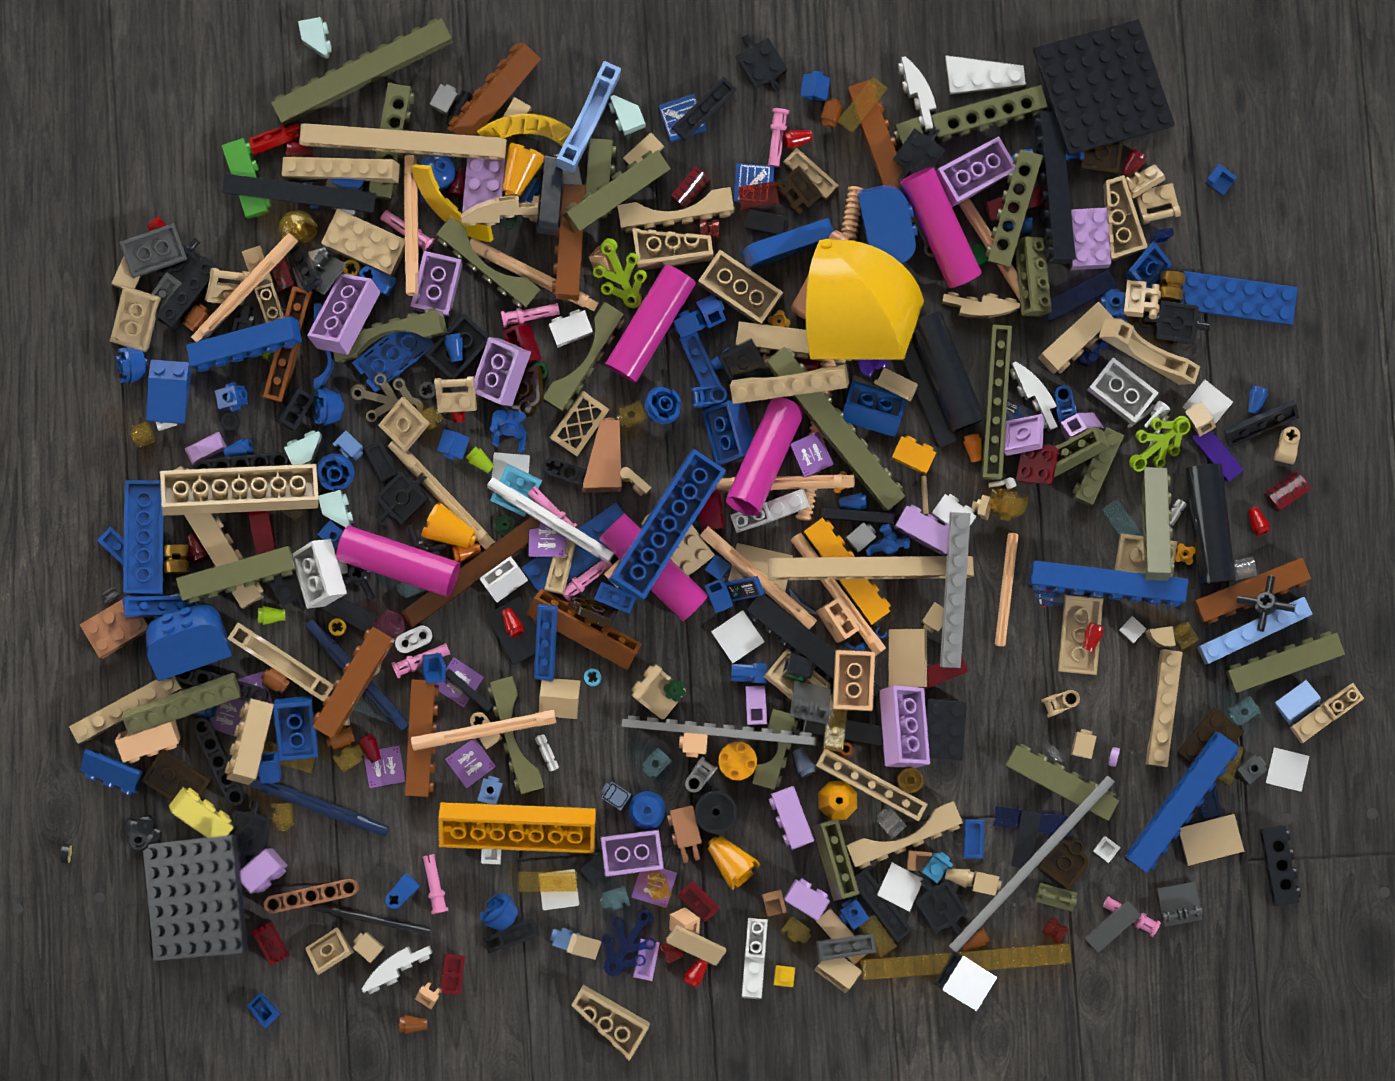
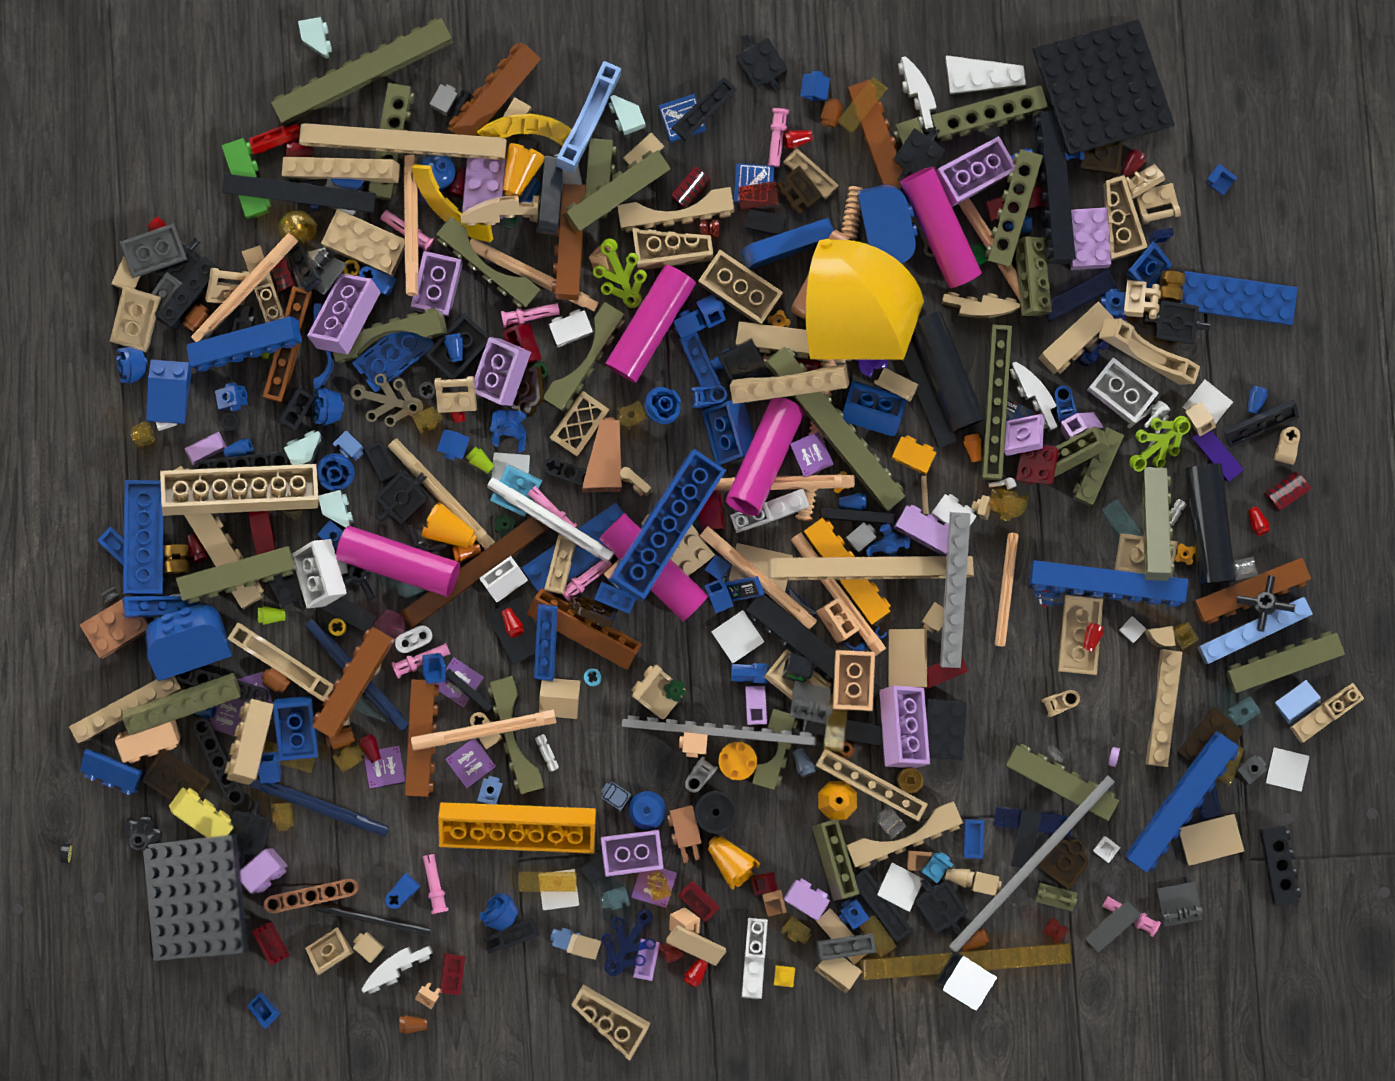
tan tile [378,397,430,452] -> none
white plate [481,849,501,864] -> none
medium lavender sticker [529,521,566,557] -> none
clear light blue brick [642,747,672,778] -> none
lavender brick [769,786,814,849] -> none
tan brick [1070,729,1096,759] -> none
none -> dark red slope [751,872,778,896]

